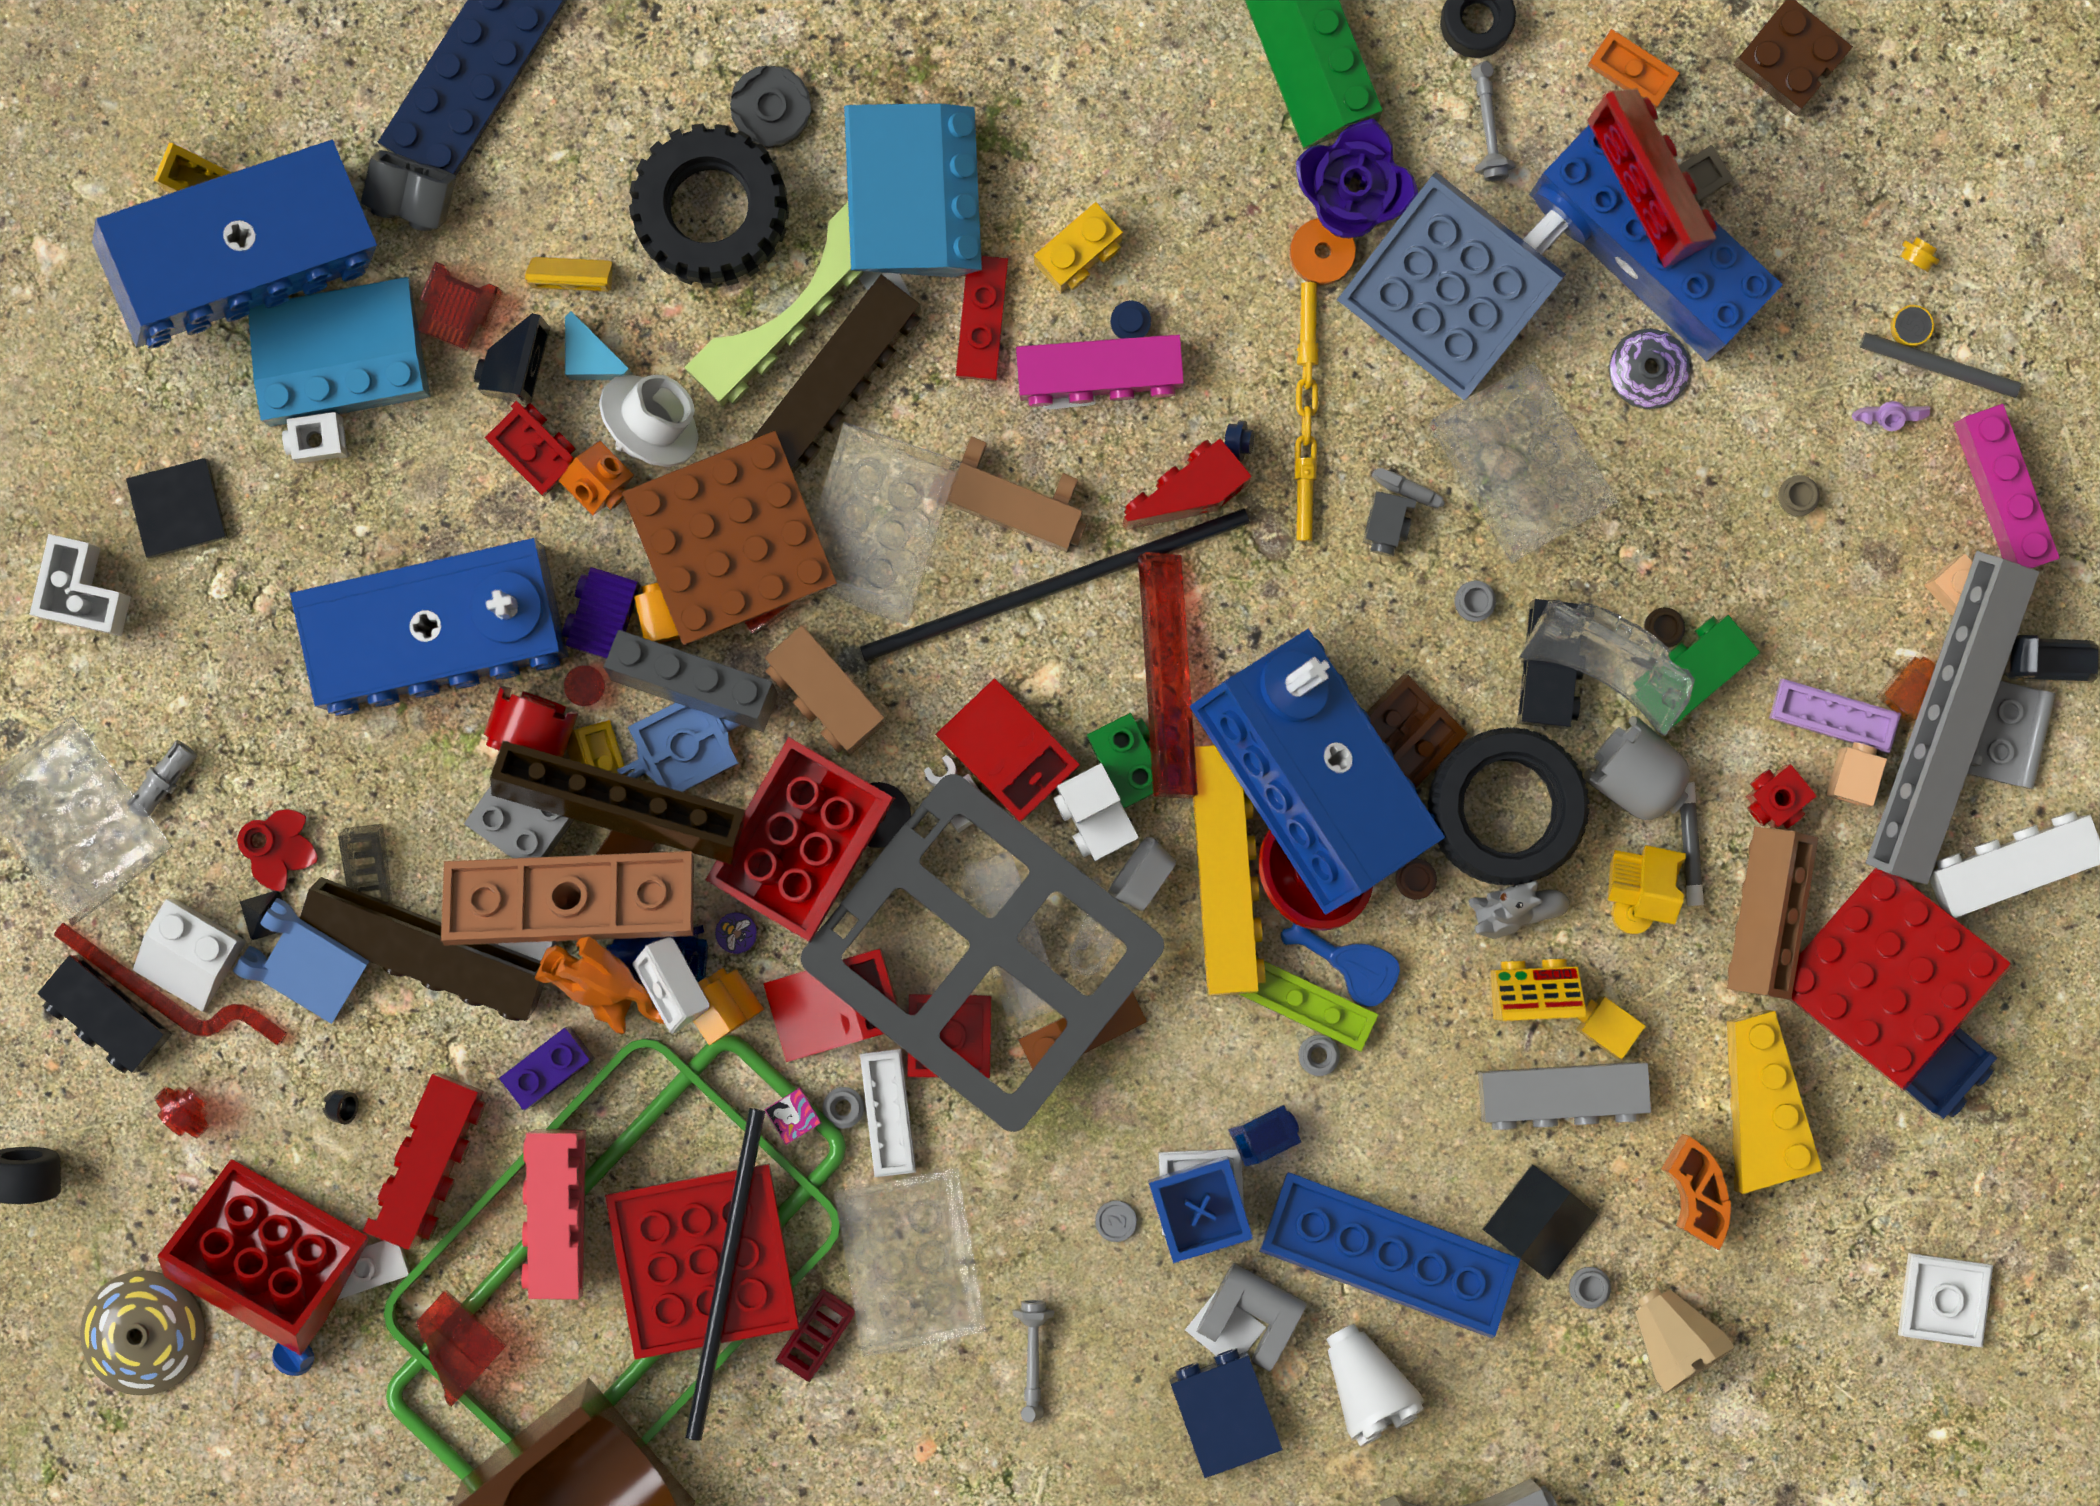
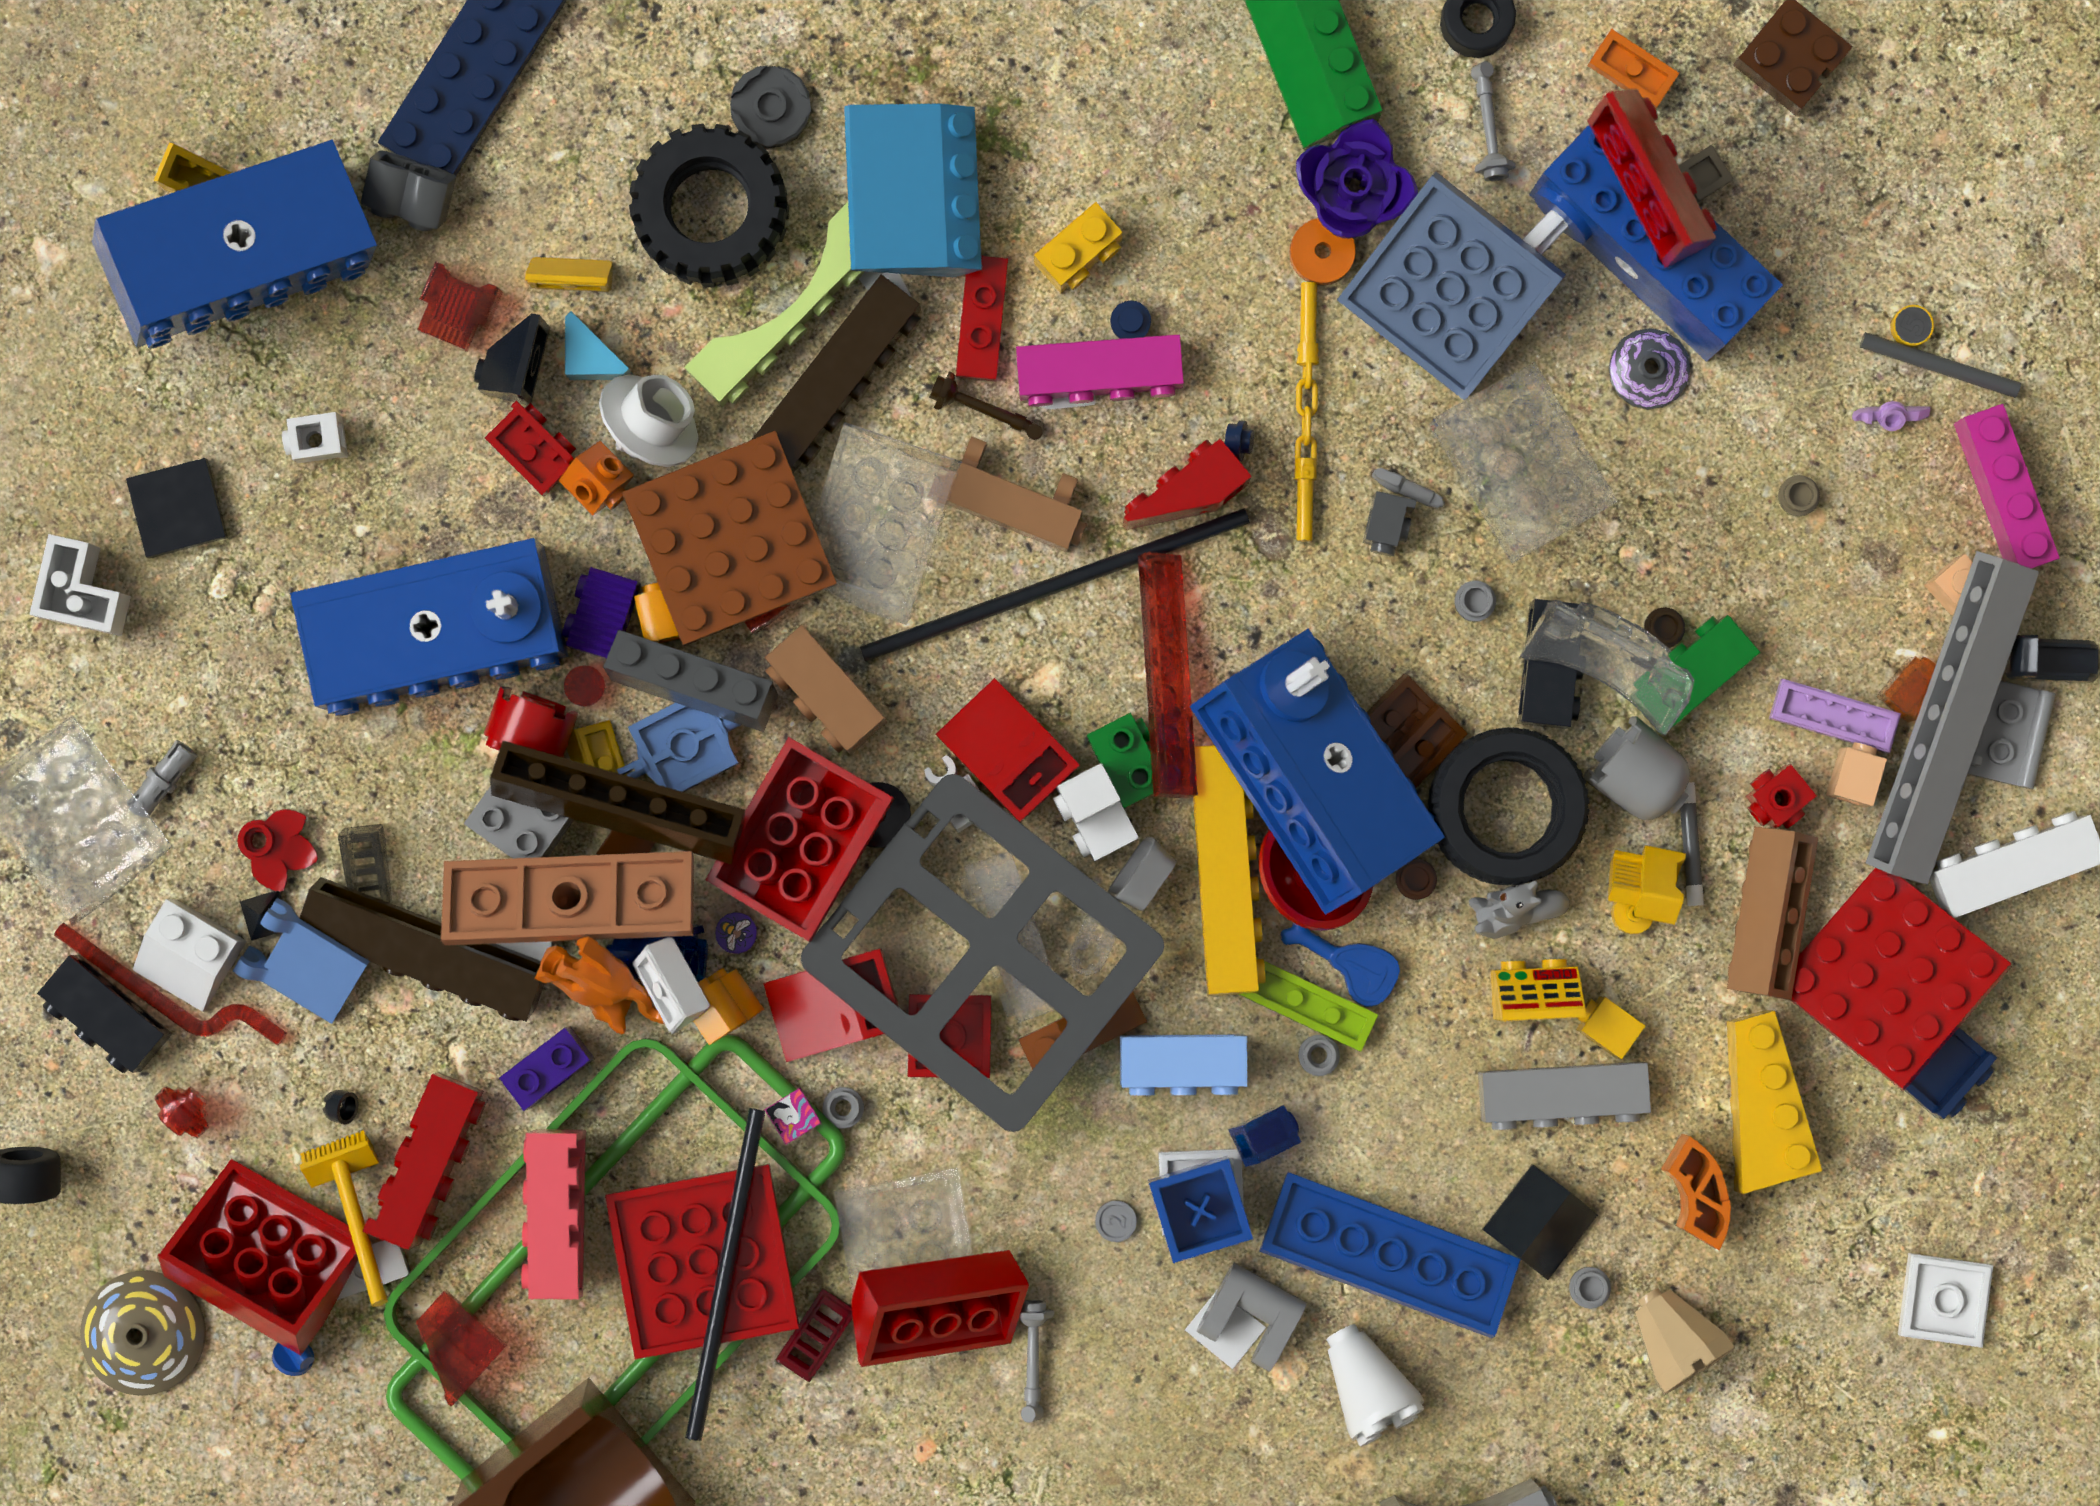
dark azure slope [248,277,431,427] -> none
white plate [860,1049,916,1177] -> none
dark blue panel [1169,1348,1283,1478] -> none
yellow plate [1900,237,1940,272] -> none
none -> yellow piece [300,1130,388,1307]
none -> red slope [851,1250,1029,1367]
none -> dark brown piece [929,371,1045,440]
none -> light blue piece [1120,1034,1247,1095]

